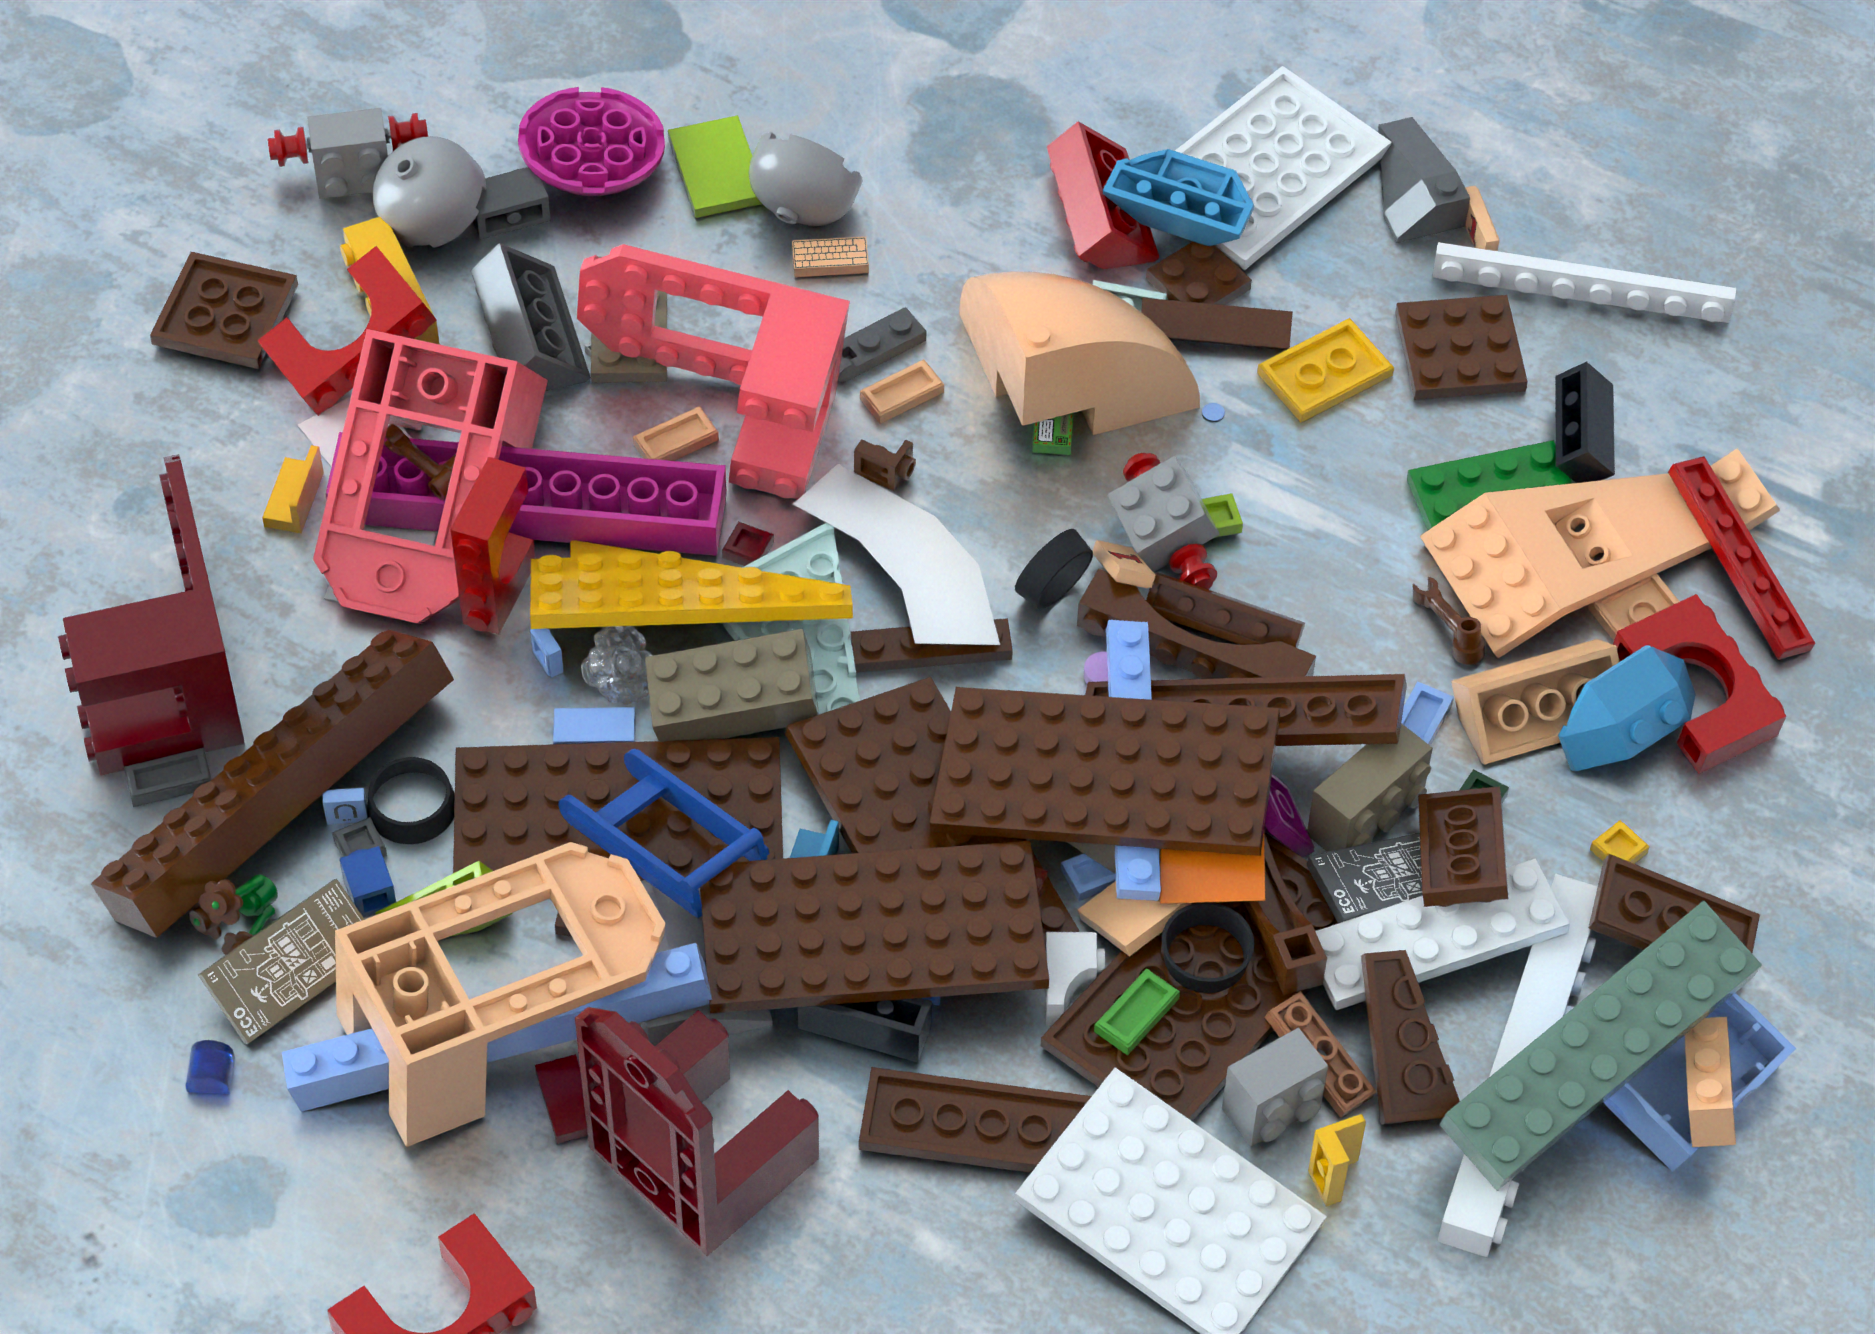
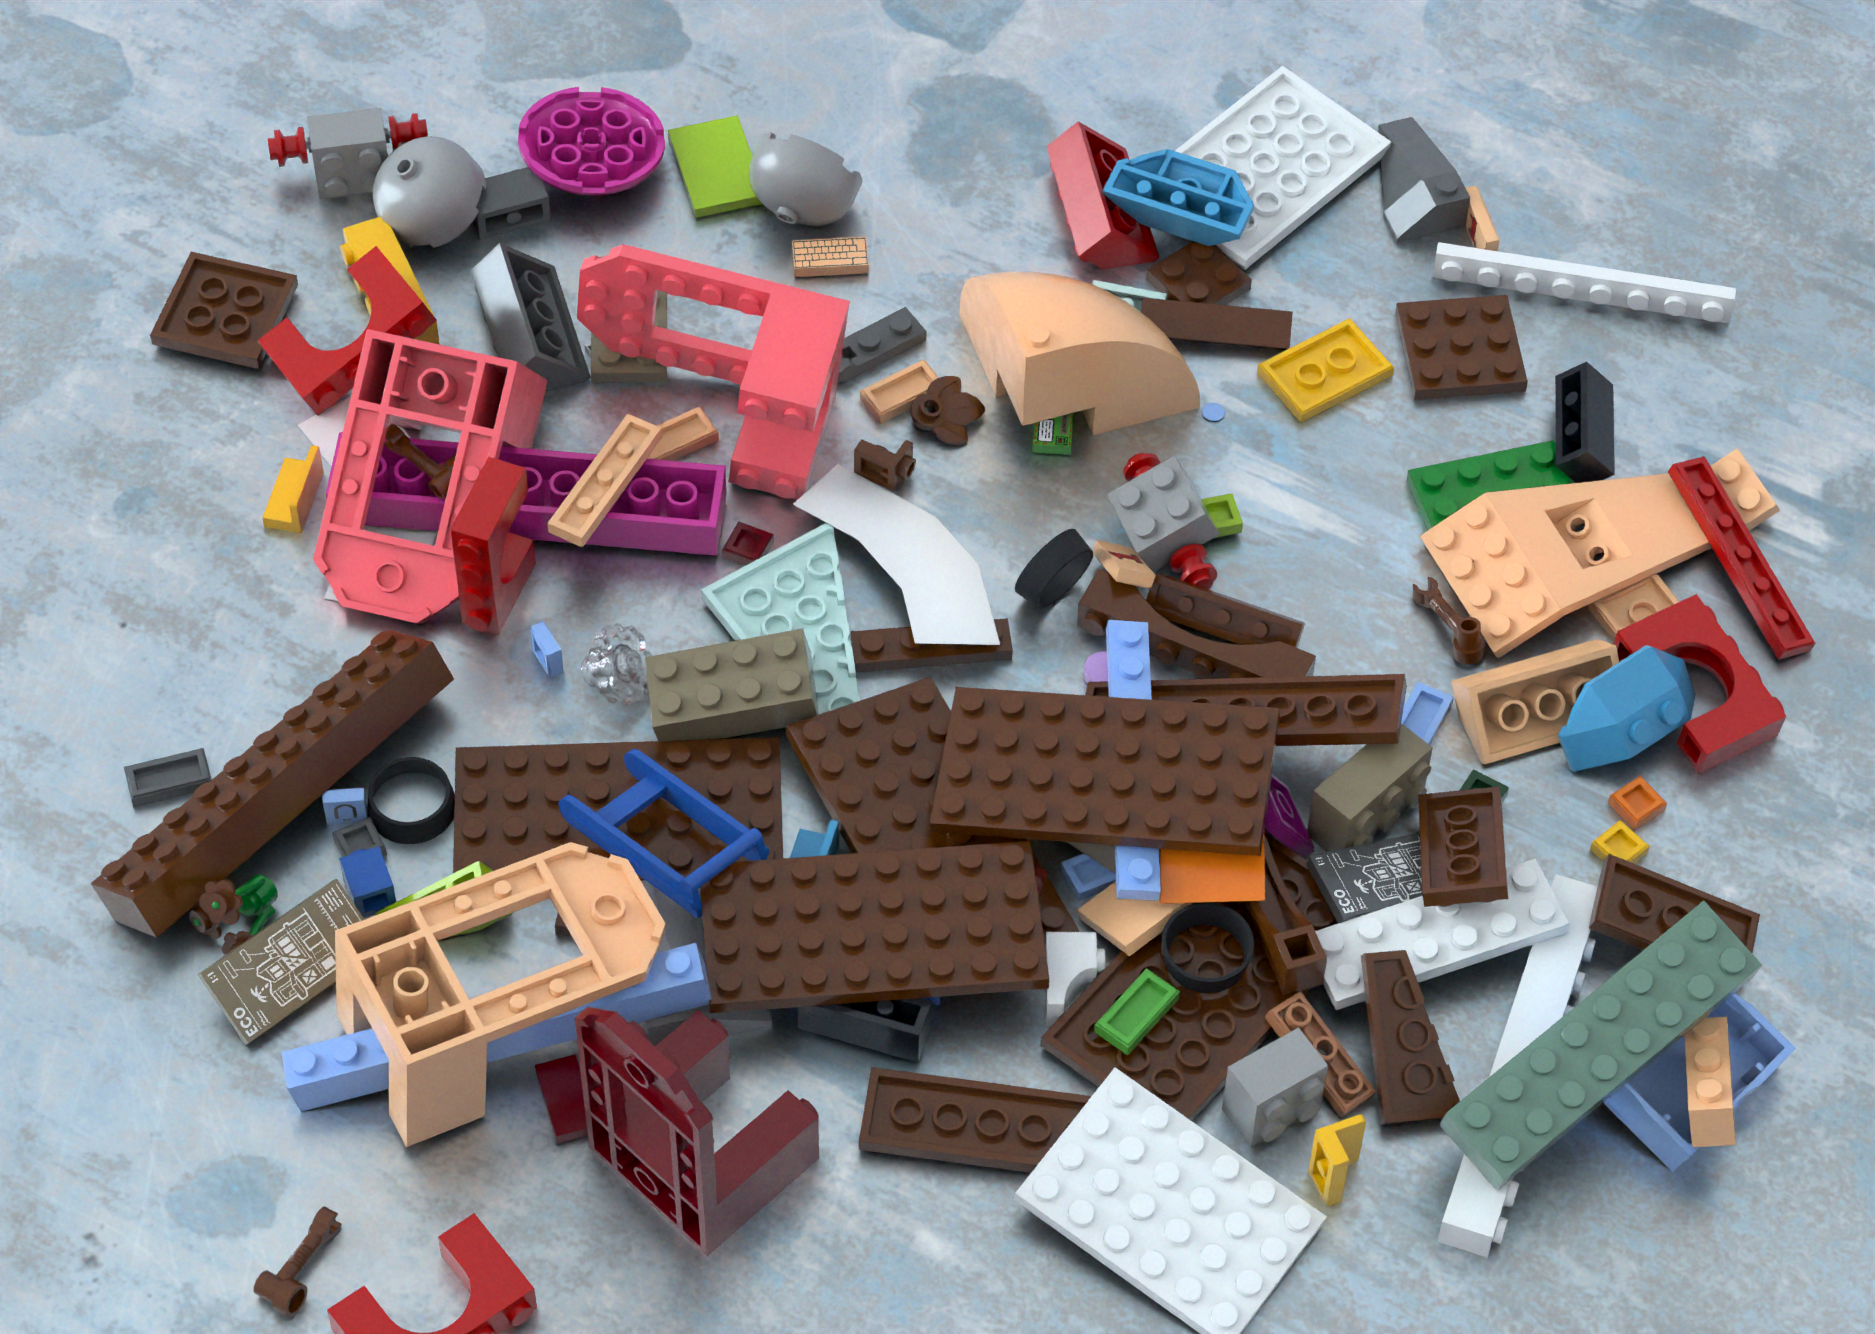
dark red bracket [58,454,245,776] -> none
clear blue brick [185,1040,235,1094] -> none
yellow wing [530,540,853,629] -> none
light blue tile [553,707,635,744] -> none
none -> reddish brown brick [253,1206,342,1317]
none -> light nougat plate [548,413,662,548]
none -> reddish brown plate [910,376,985,445]
none -> orange tile [1608,776,1667,831]

